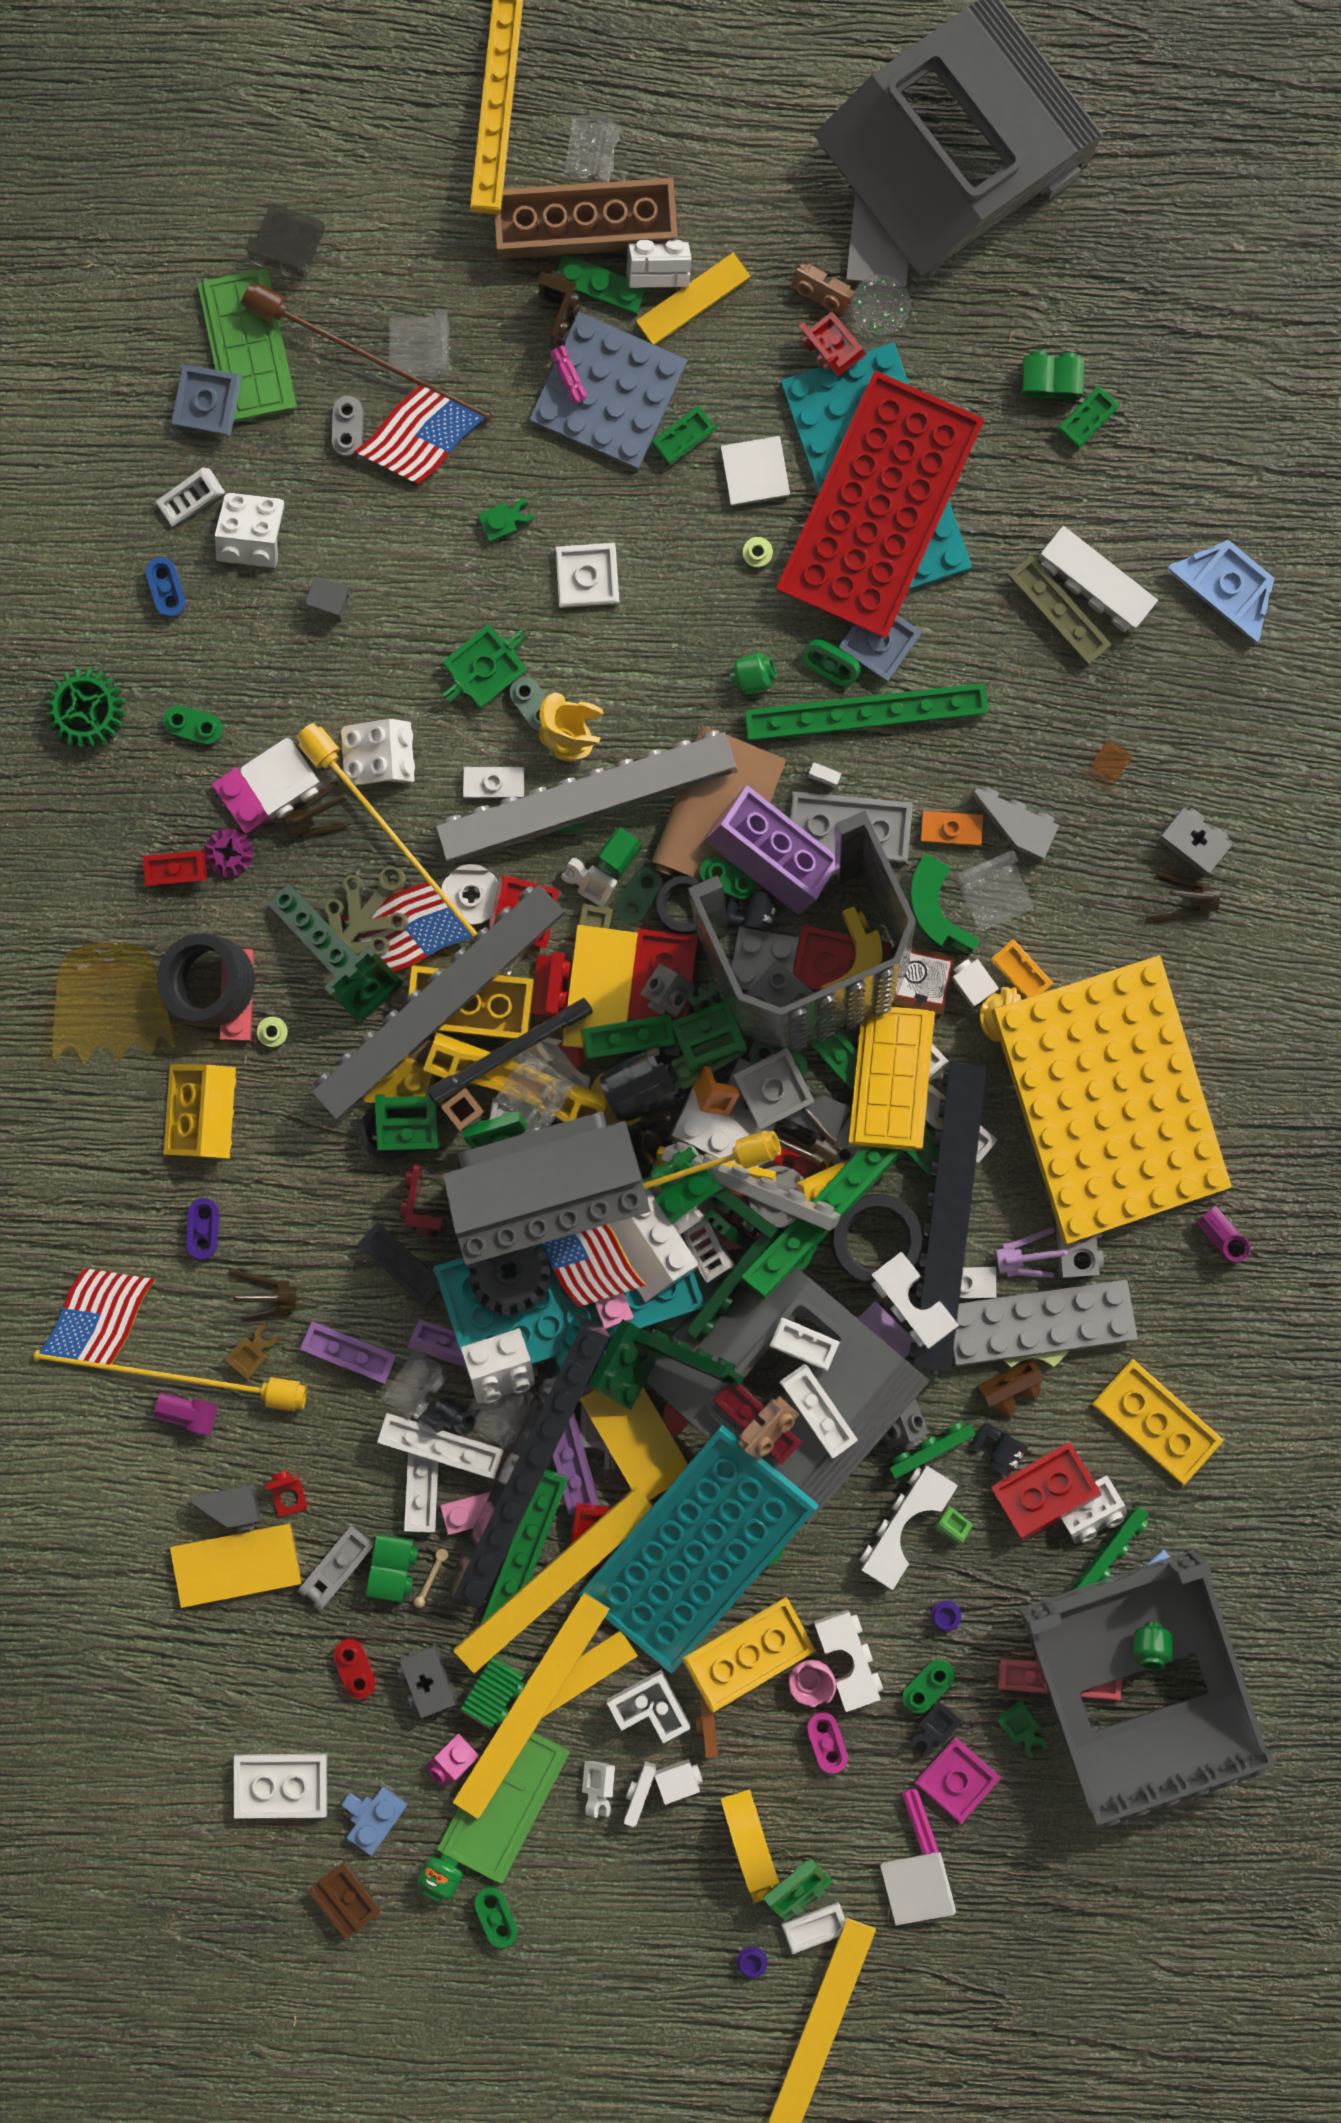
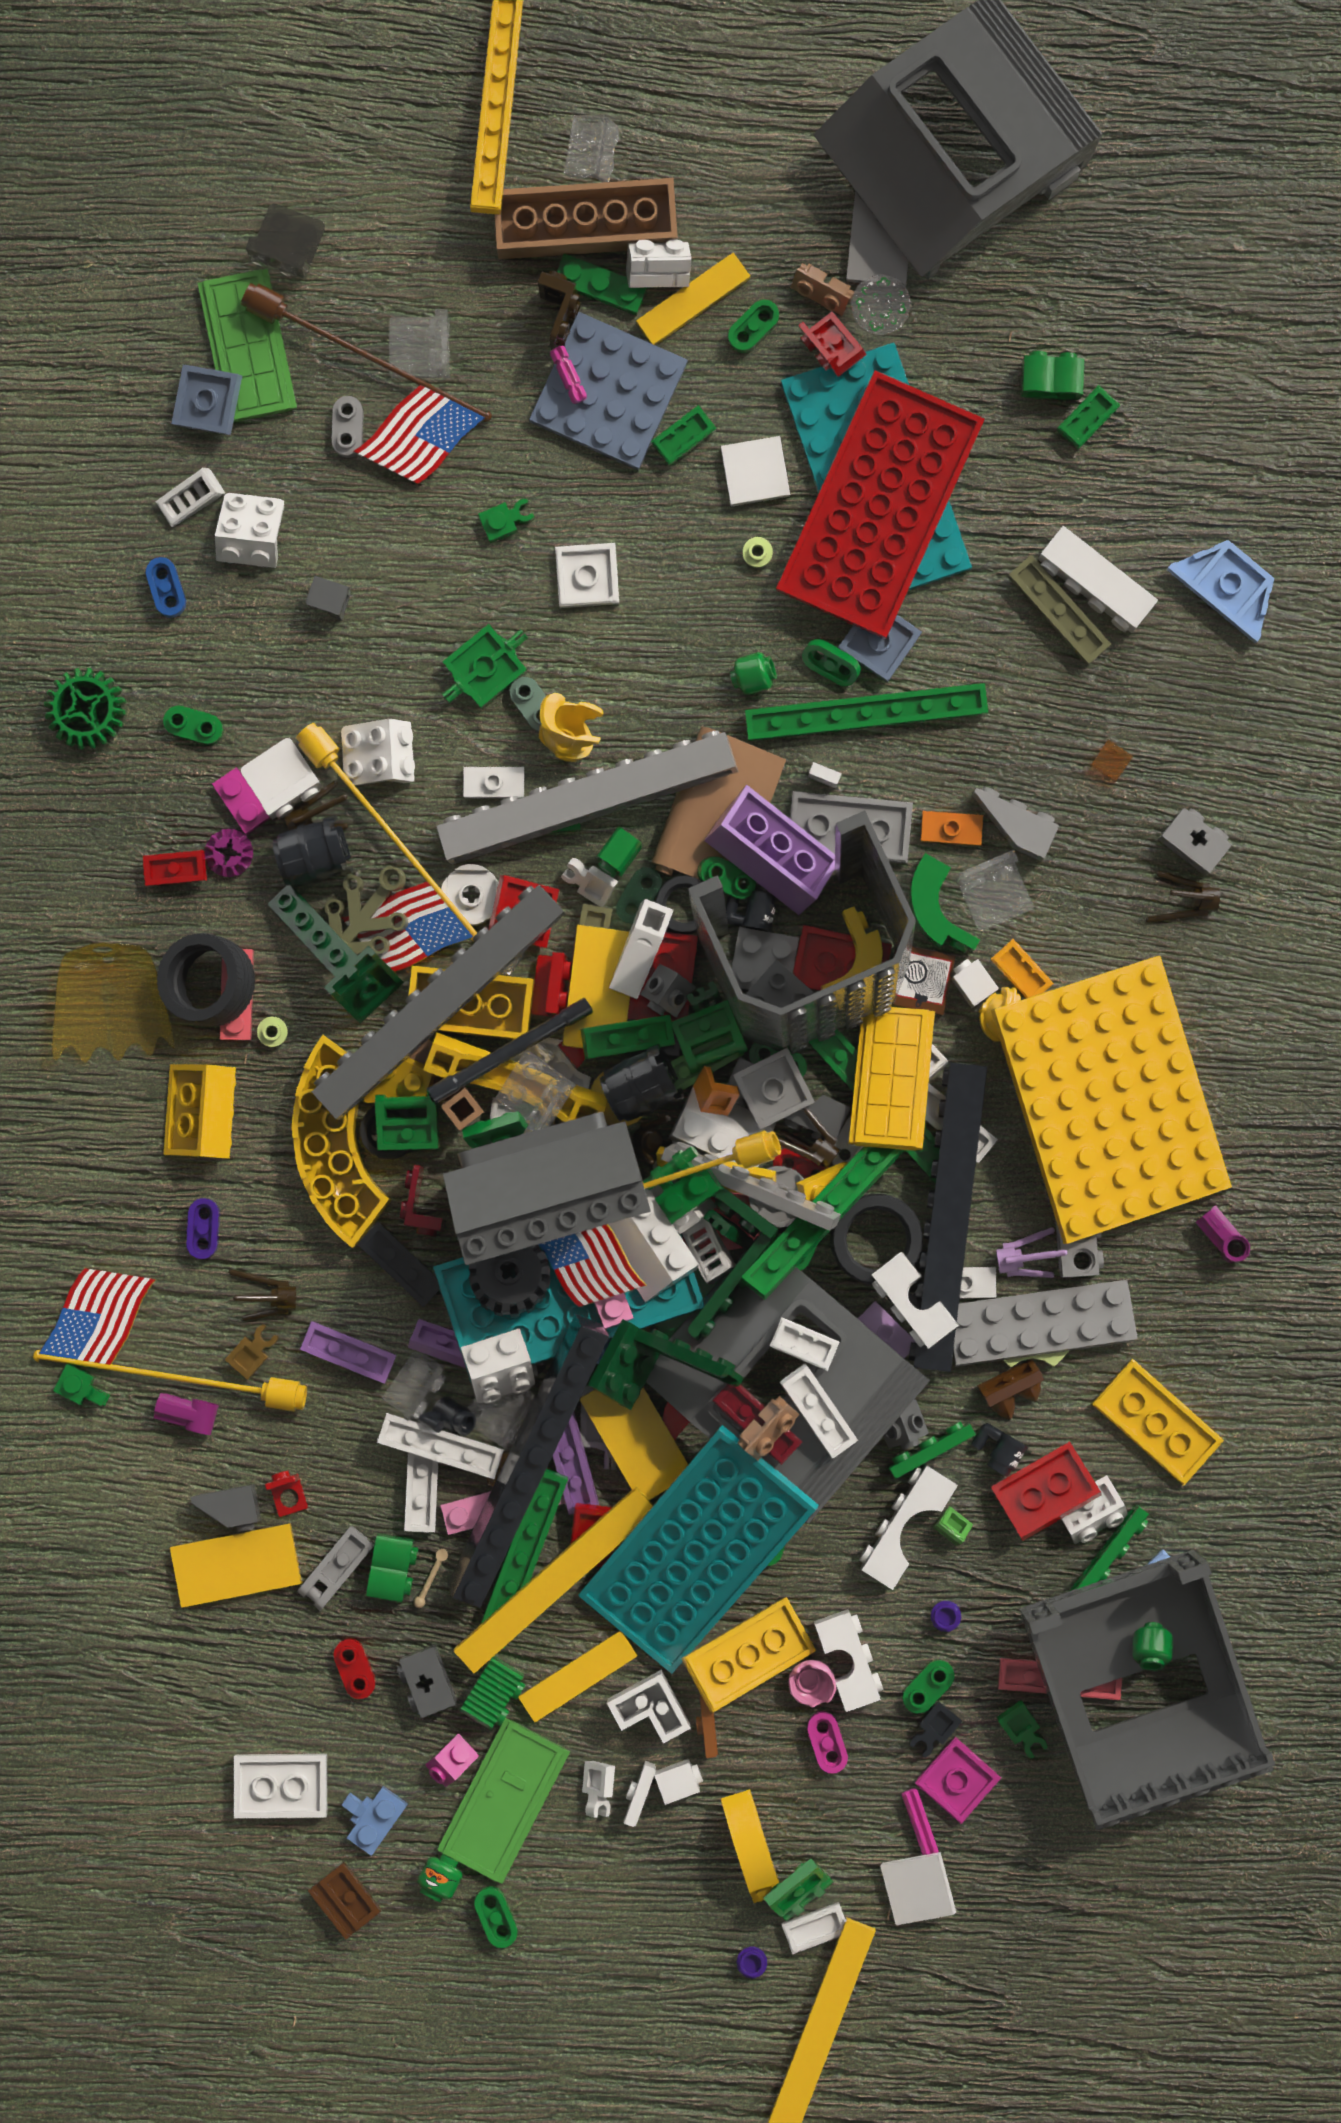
yellow tile [453,1592,610,1819] -> none
none -> green plate [53,1364,111,1406]
none -> black piece [272,815,353,887]
none -> yellow brick [292,1035,392,1248]
none -> white slope [609,899,673,999]
none -> green plate [728,299,779,353]

